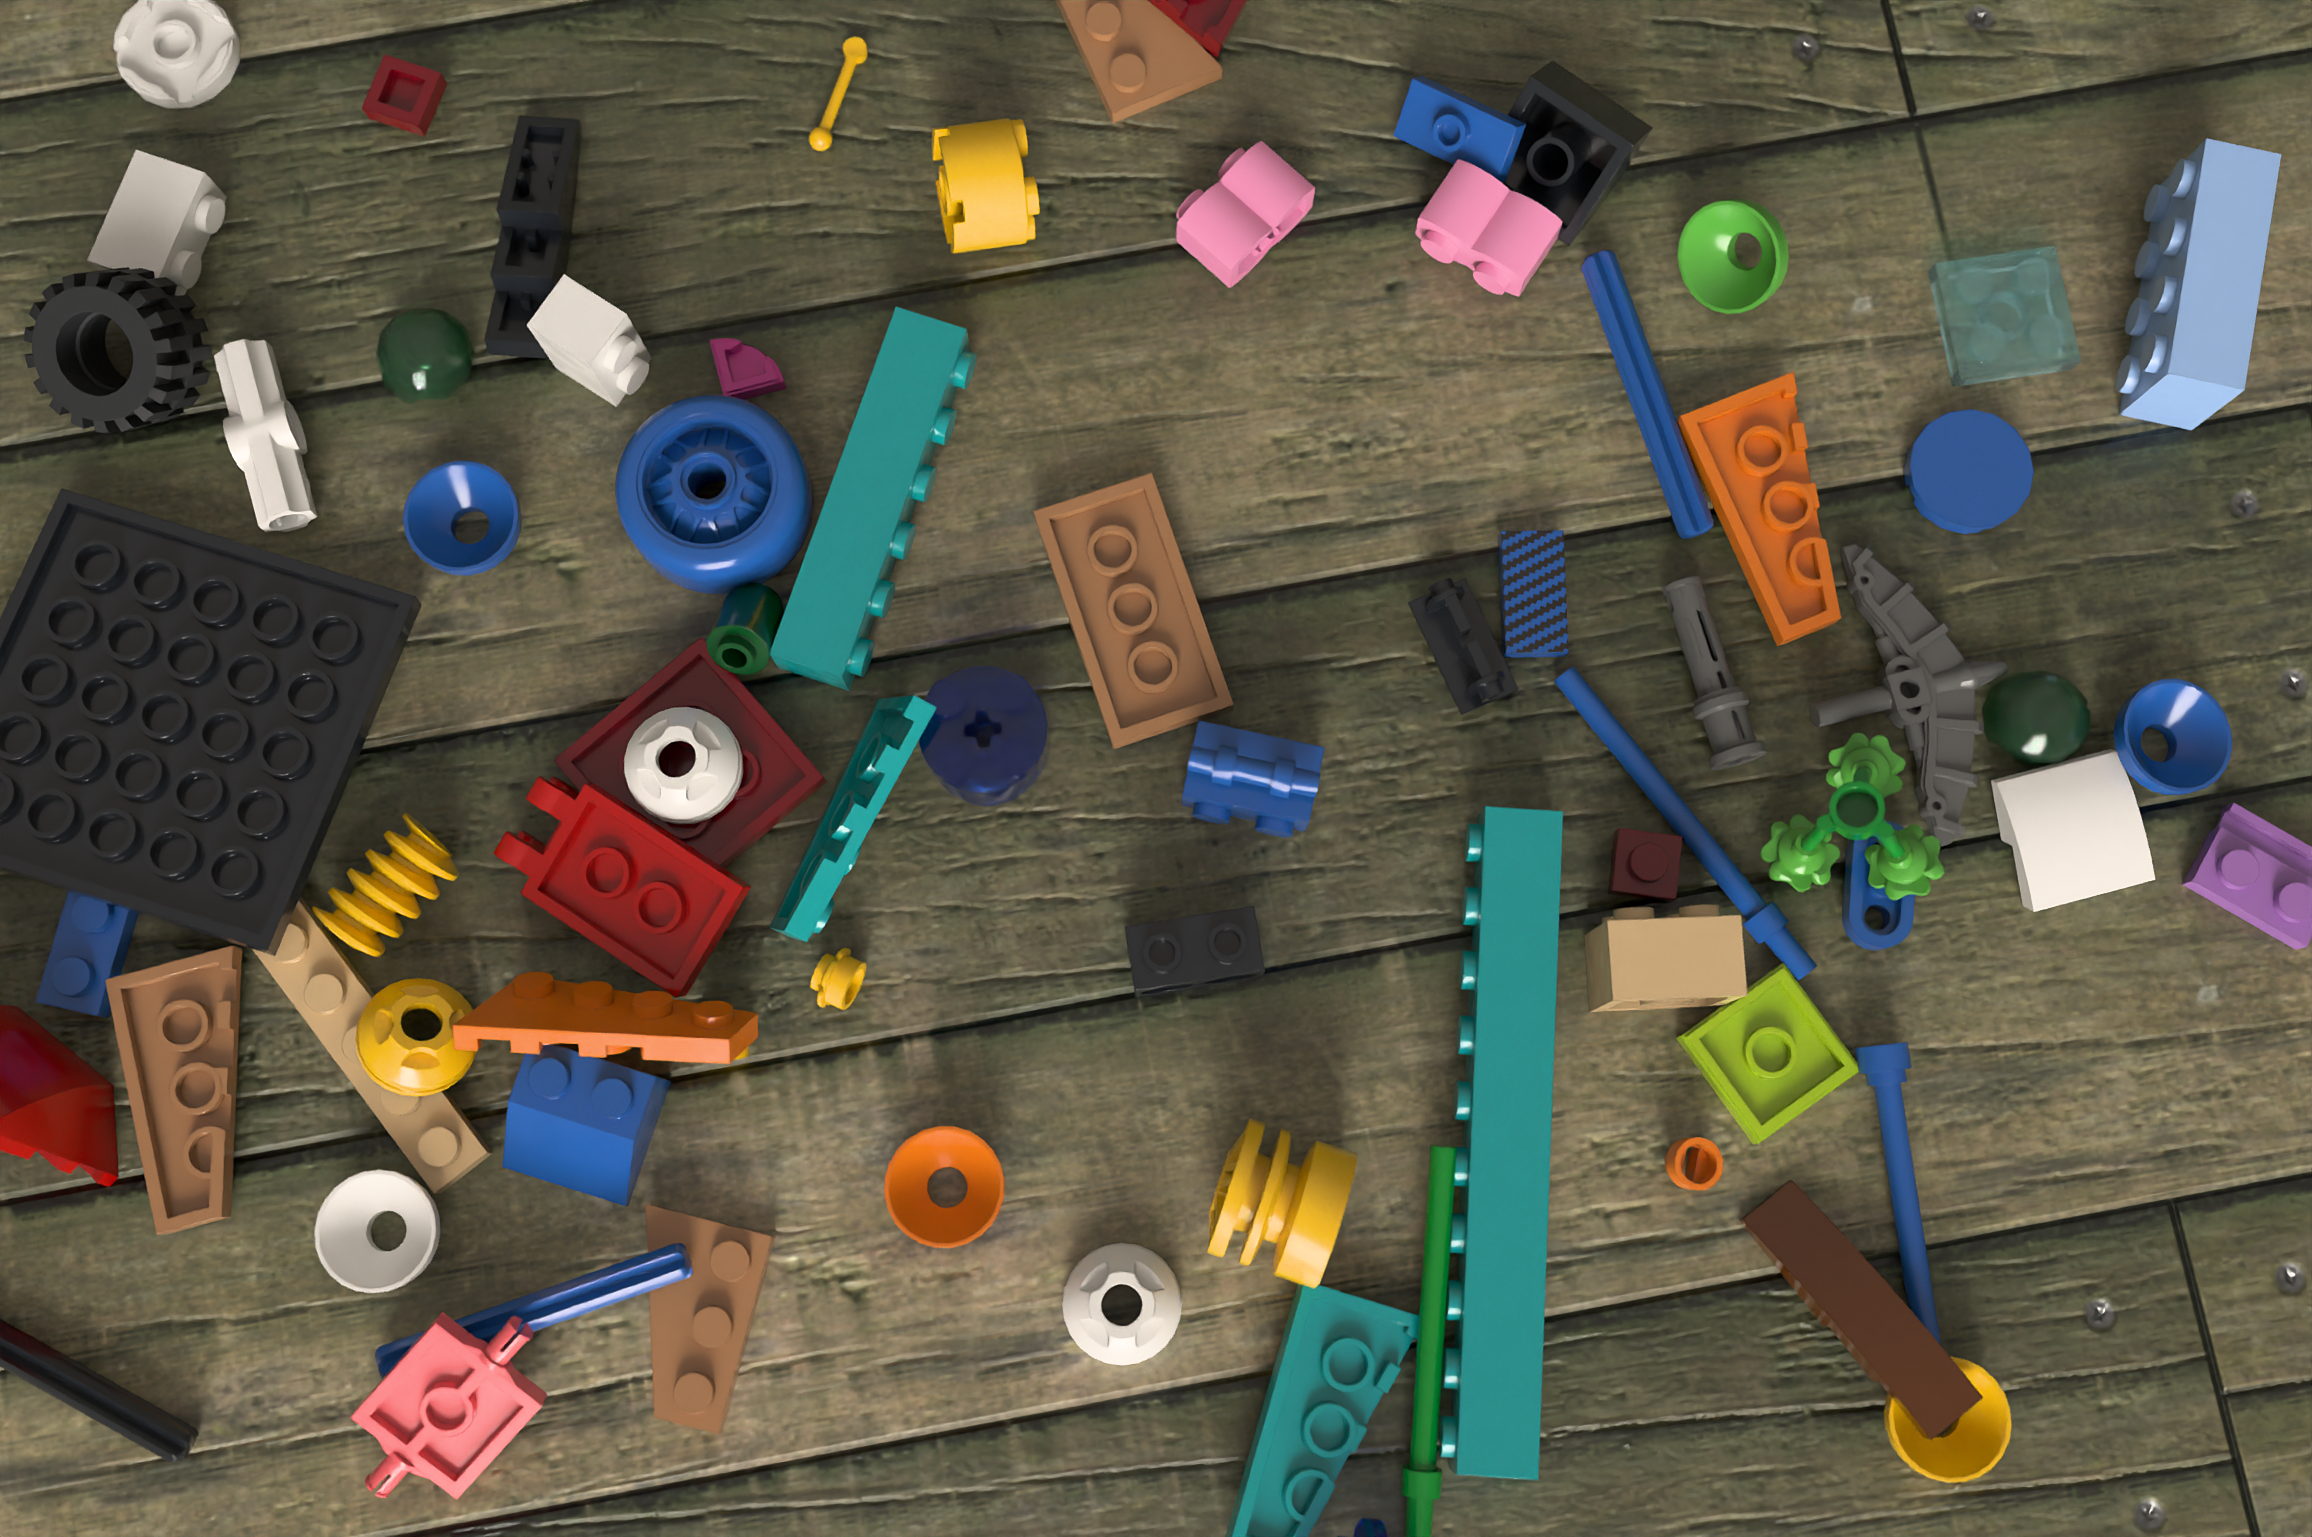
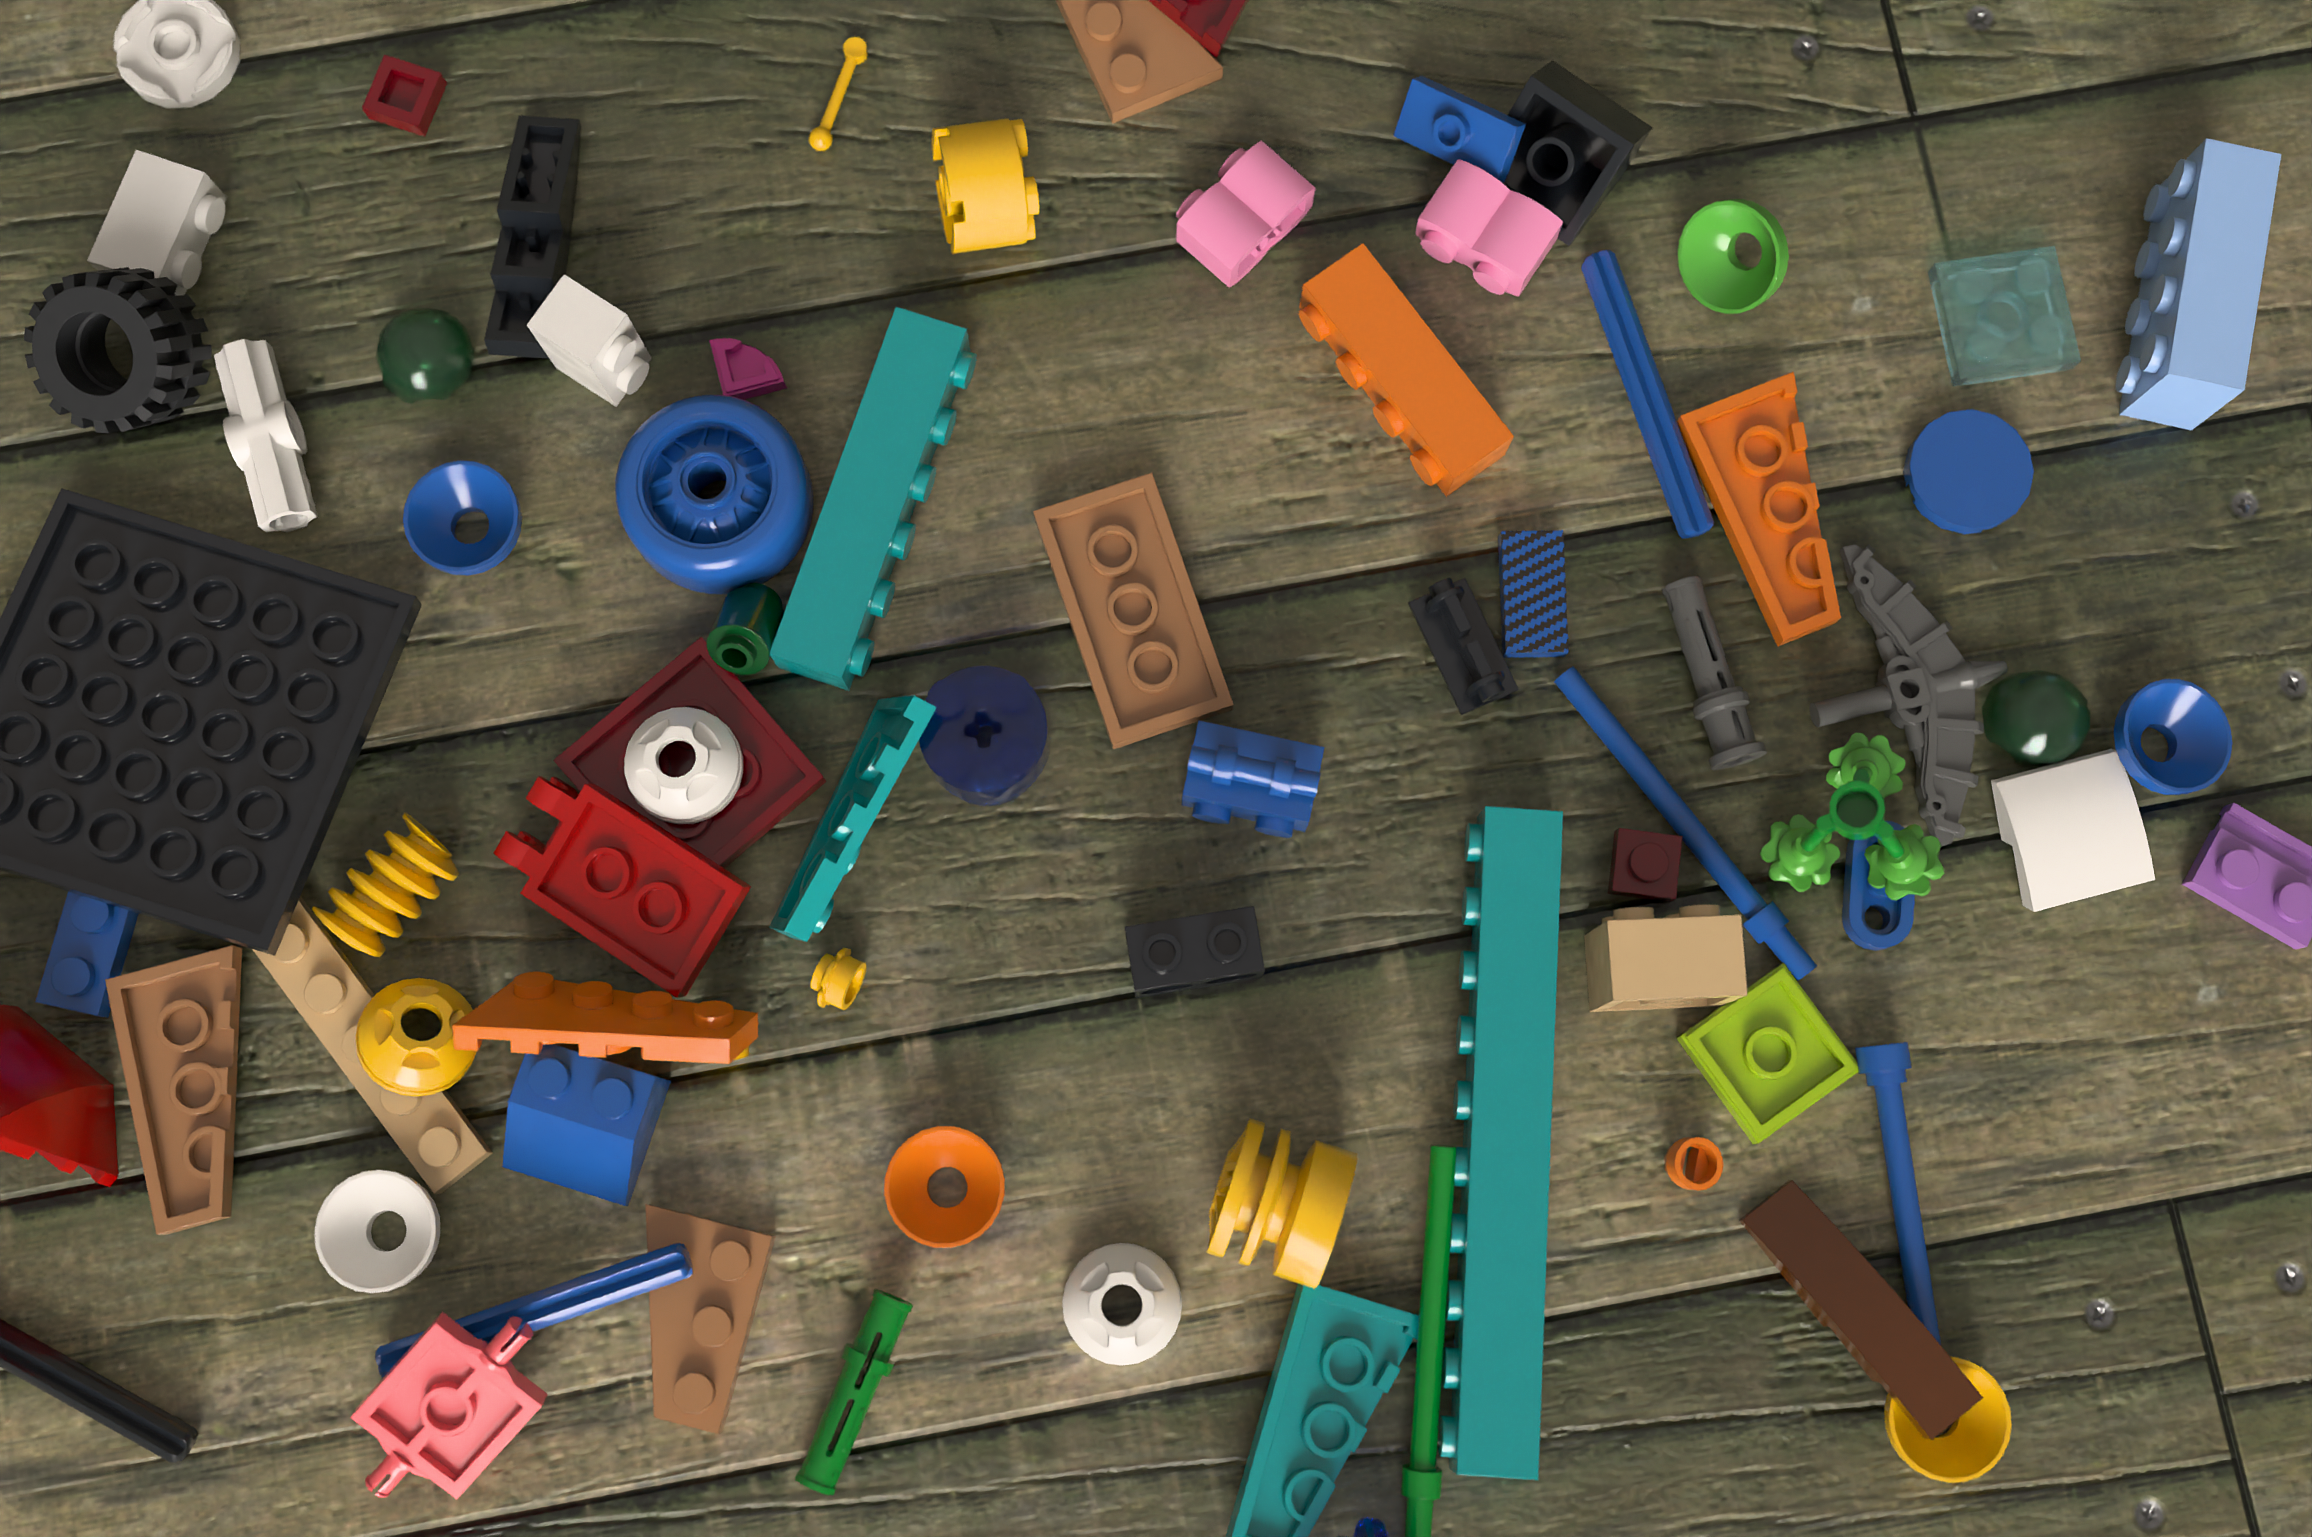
none -> green pin [795,1289,913,1495]
none -> orange brick [1299,243,1514,497]

